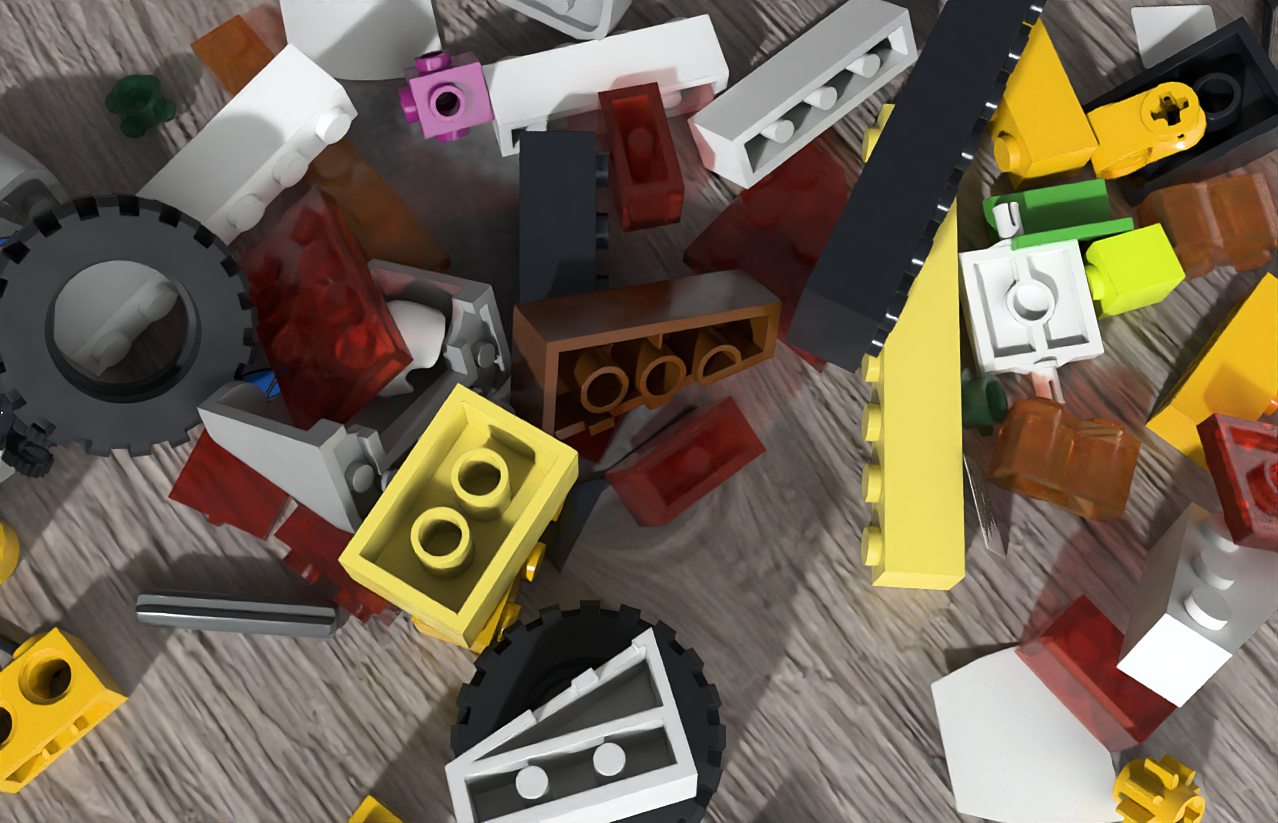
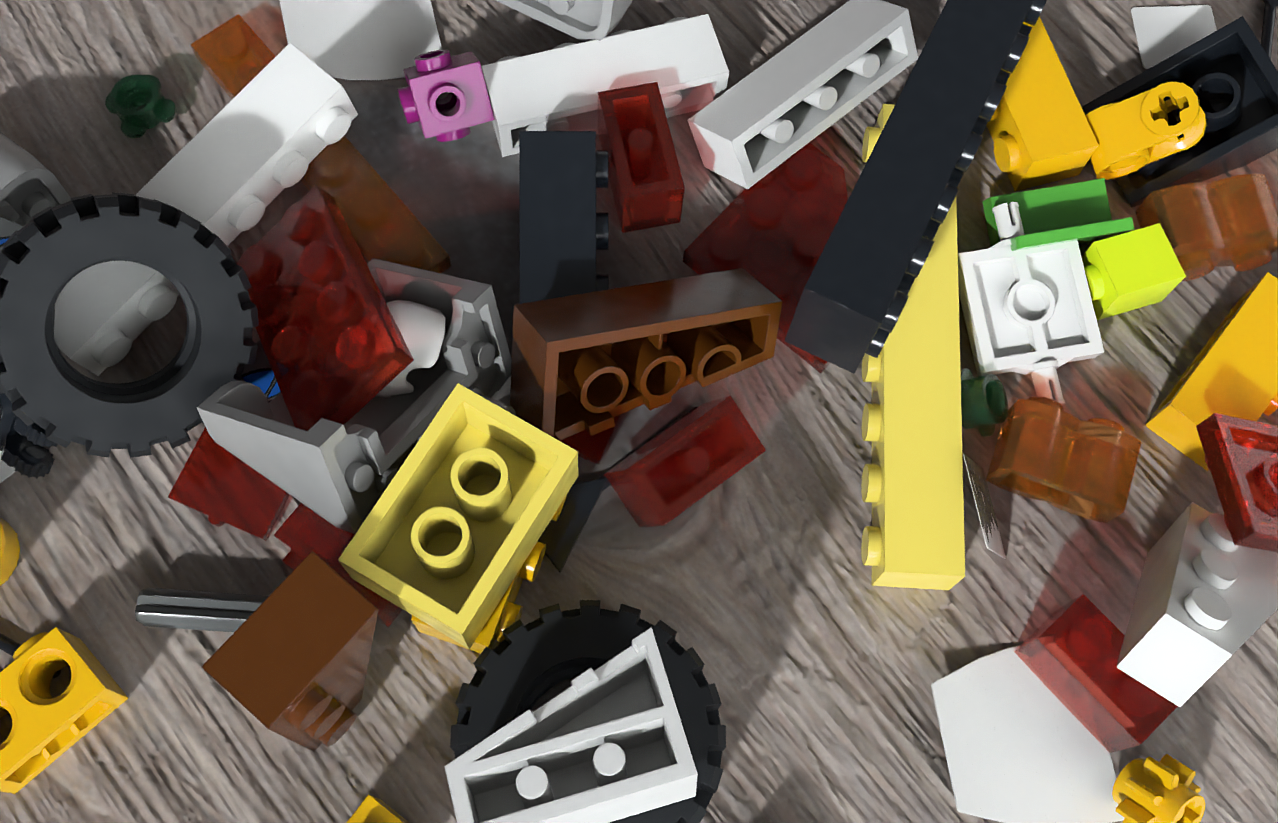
none -> reddish brown wedge [202,551,379,752]

